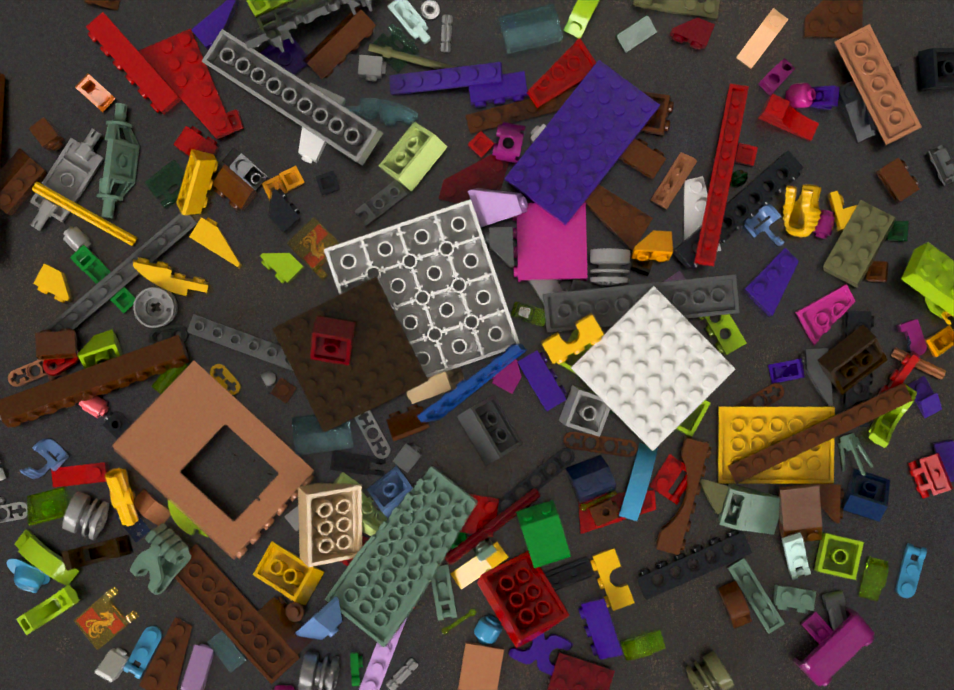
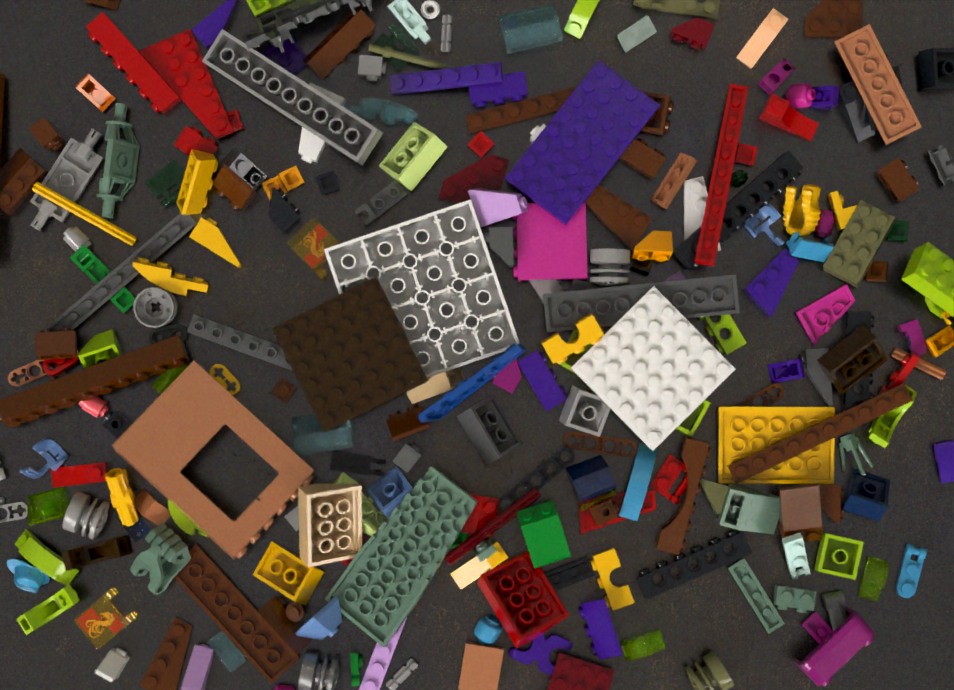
yellow slope [33,263,73,303] -> none
dark azure plate [123,626,163,680] -> none
lime slope [260,253,305,284] -> none
light grey hinge [260,371,276,387] -> none
dark red slope [310,316,355,365] -> none
light grey beam [355,410,391,459] -> none
sand green plate [431,564,457,621] -> none
clear neon green hinge [441,609,476,635] -> none
magenta brick [492,122,526,163] -> none
clear neon green leg [510,301,545,328] -> none
red wing [527,38,596,108] -> none
reddish brown brick [718,581,752,629] -> none
dark purple slope [907,376,942,418] -> none
red plate [908,452,953,499] -> none
none -> dark azure hinge [786,232,834,262]

